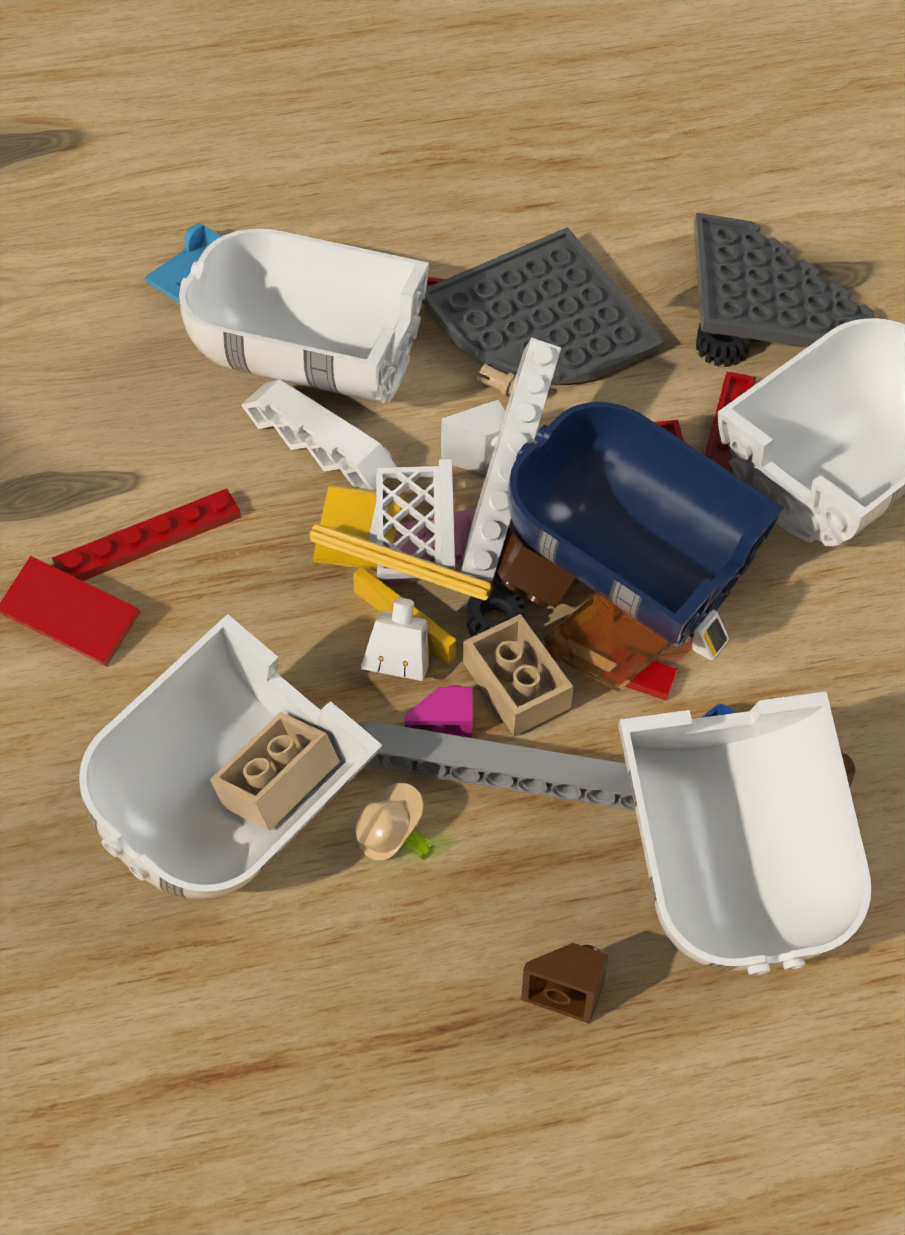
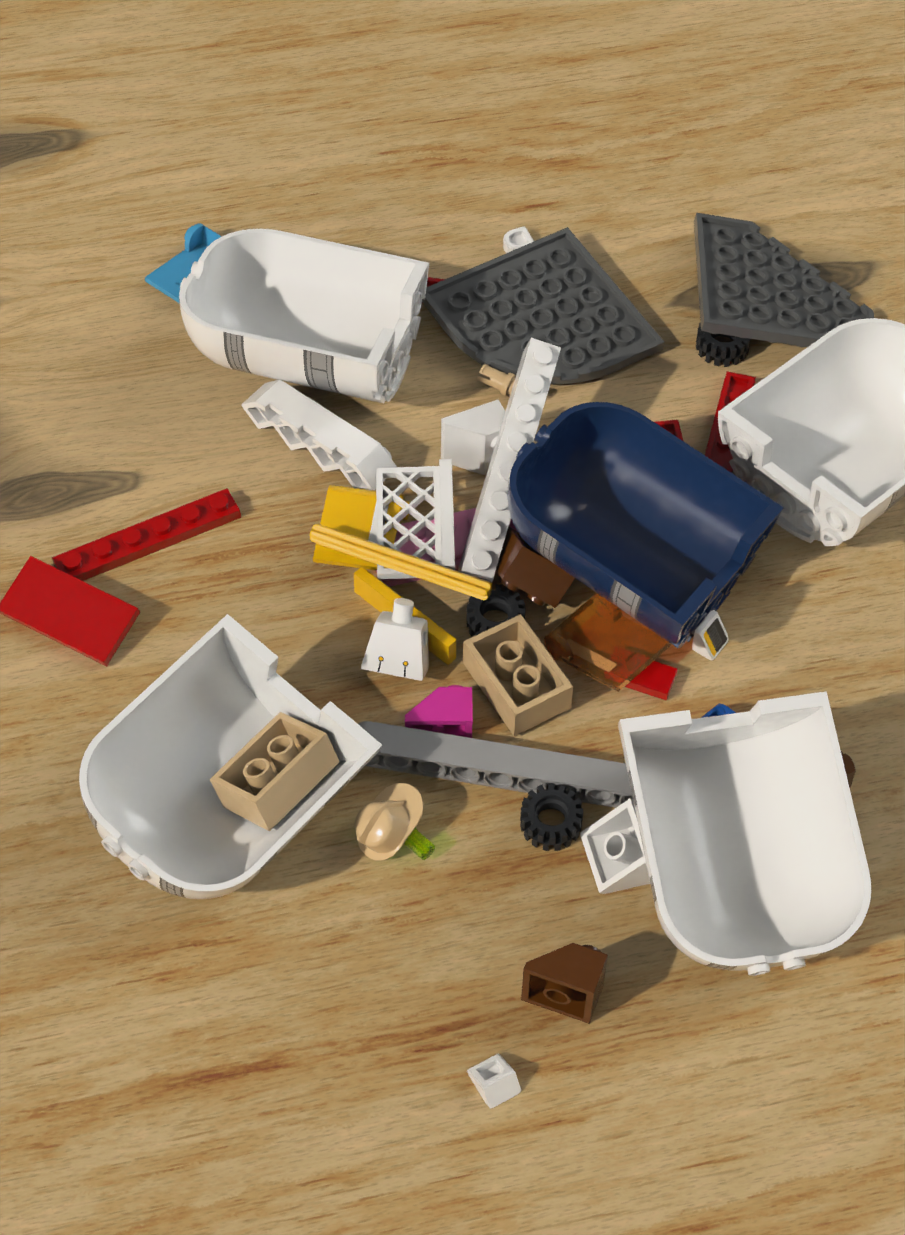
none -> white slope [467,1053,521,1108]
none -> white tile [503,226,534,253]
none -> black tyre [520,783,583,851]
none -> white slope [580,798,650,894]

